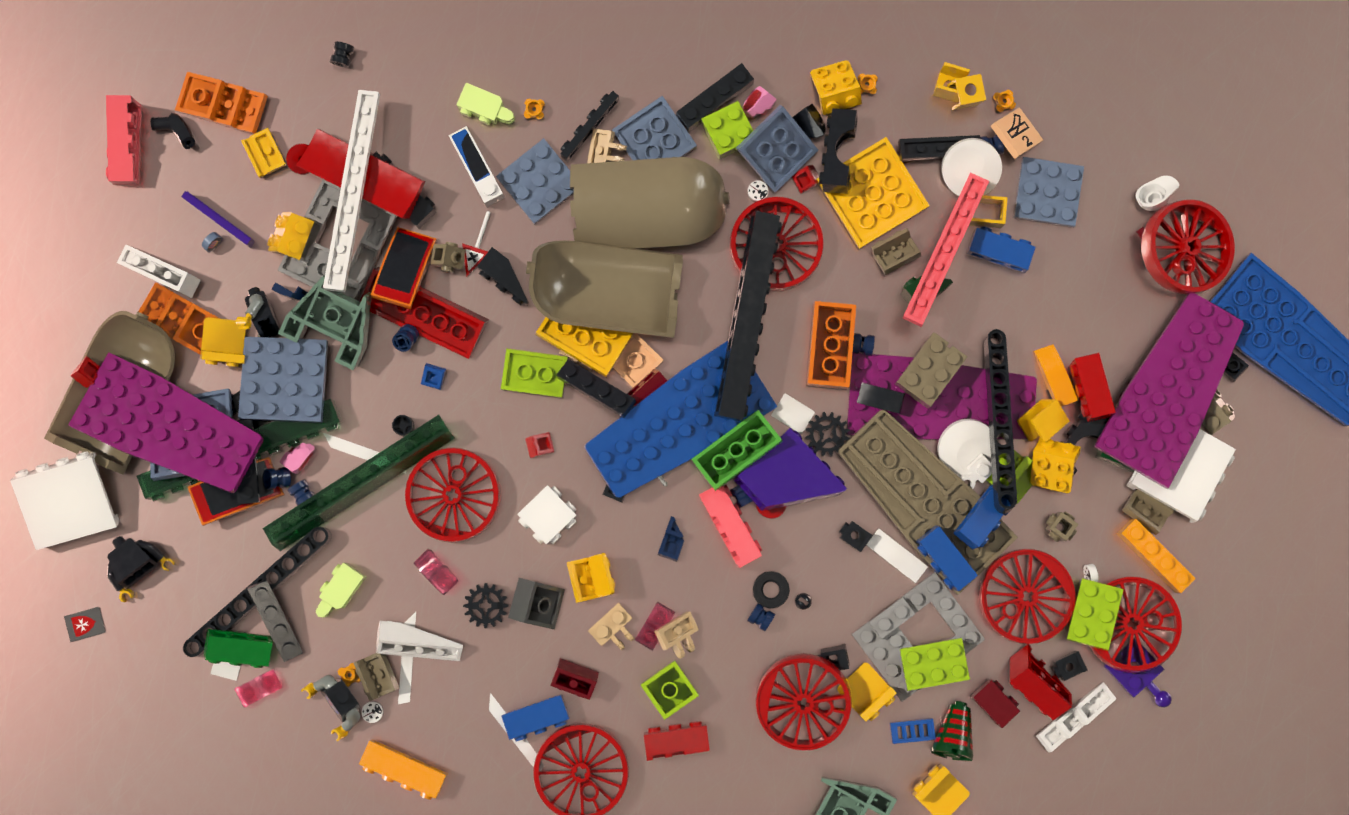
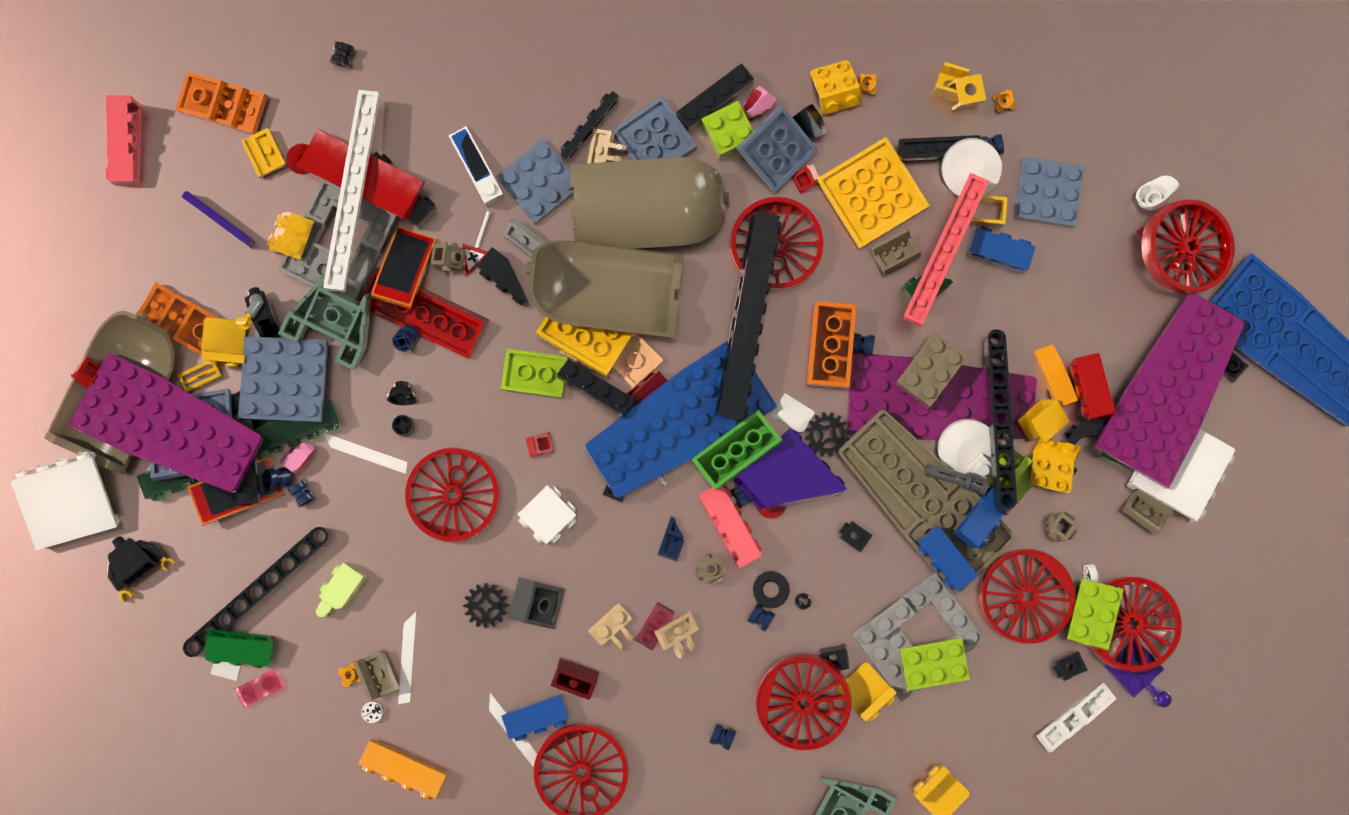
dark grey sticker [64,607,105,642] -> none
white slope [117,245,201,298] -> none
black arm [150,113,195,149] -> none
sand blue tile [202,232,222,252] -> none
plate [247,578,303,662] -> none
clear green brick [262,415,455,551] -> none
dark blue slope [271,282,308,301] -> none
torso [301,675,360,741] -> none
white slope [376,621,463,661] -> none
clear pink slope [414,549,459,595] -> none
blue tile [421,363,446,390] -> none
yellowish green hinge [457,83,515,125] -> none
light orange plate [524,99,545,120] -> none
yellow bracket [567,553,615,603] -> none
lime brick [641,660,699,720] -> none
red wedge [644,721,710,761] -> none
white tile [748,181,768,202] -> none
black arch [819,108,858,194] -> none
black slope [857,382,905,414] -> none
white tile [866,528,928,583] -> none
blue slope [890,718,936,744] -> none
dark green cone [931,701,973,761] -> none
dark red brick [971,679,1020,728] -> none
light nougat tile [991,107,1043,159] -> none
red wedge [1010,644,1072,720] -> none
light orange brick [1116,519,1196,593] -> none
dark tan bracket [1202,389,1235,435] -> none
none -> yellow tile [176,362,224,393]
none -> black piece [387,381,417,405]
none -> light grey plate [502,217,547,257]
none -> dark tan brick [695,554,728,585]
none -> dark blue wheel [709,724,736,751]
none -> dark grey pin [924,463,990,495]

